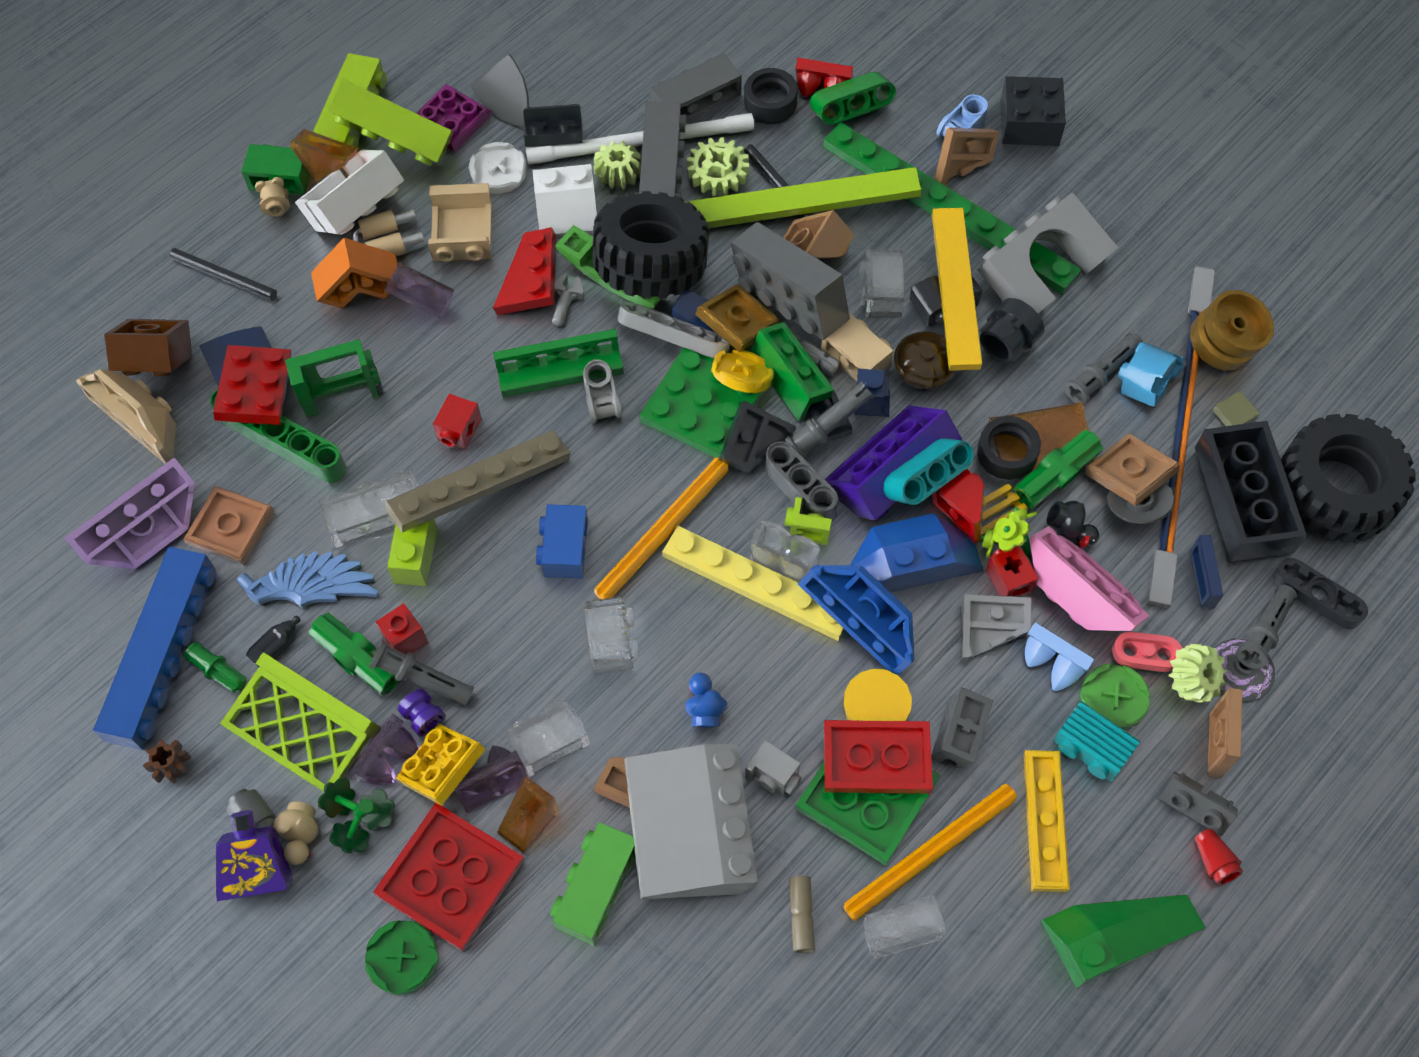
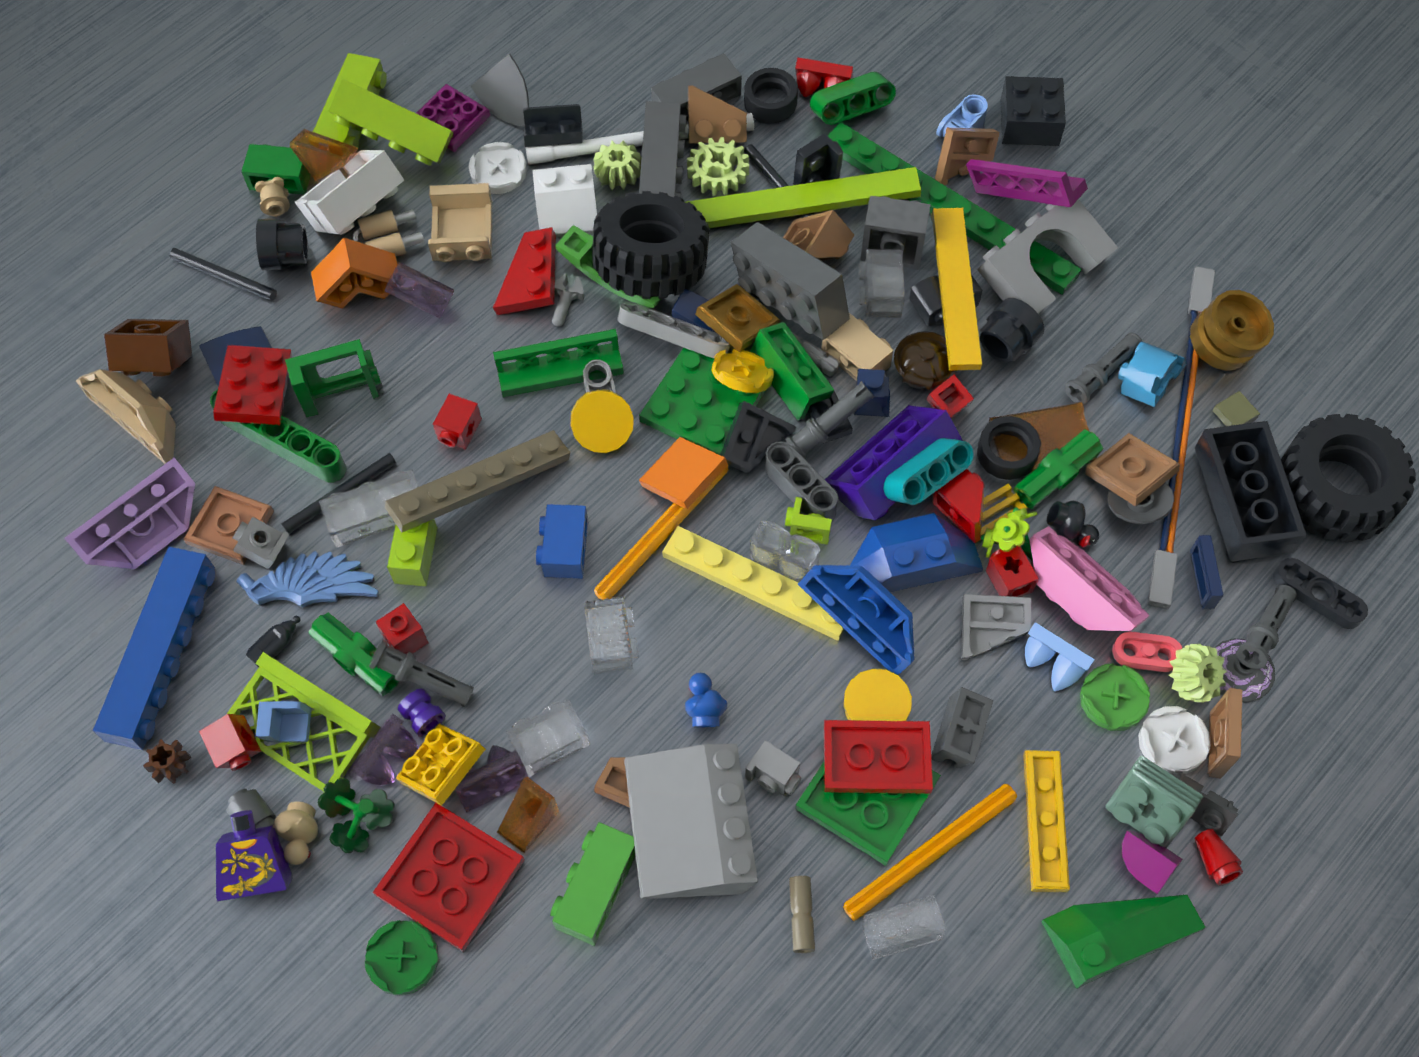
green axle [184,642,246,693] -> none
teal brick [1053,701,1141,782] -> none
none -> brick [199,714,261,771]
none -> light grey brick [232,517,289,569]
none -> black piece [256,219,308,271]
none -> medium blue panel [256,701,312,742]
none -> black bar [281,453,396,534]
none -> yellow tile [570,389,634,453]
none -> orange tile [639,437,728,509]
none -> medium nougat wing [688,85,747,143]
none -> black bracket [793,133,843,185]
none -> flat silver brick [860,195,931,270]
none -> red brick [926,375,974,419]
none -> magenta fence [966,159,1088,207]
none -> sand green brick [1106,756,1203,848]
none -> magenta brick [1122,830,1183,894]
none -> white tile [1138,706,1211,775]

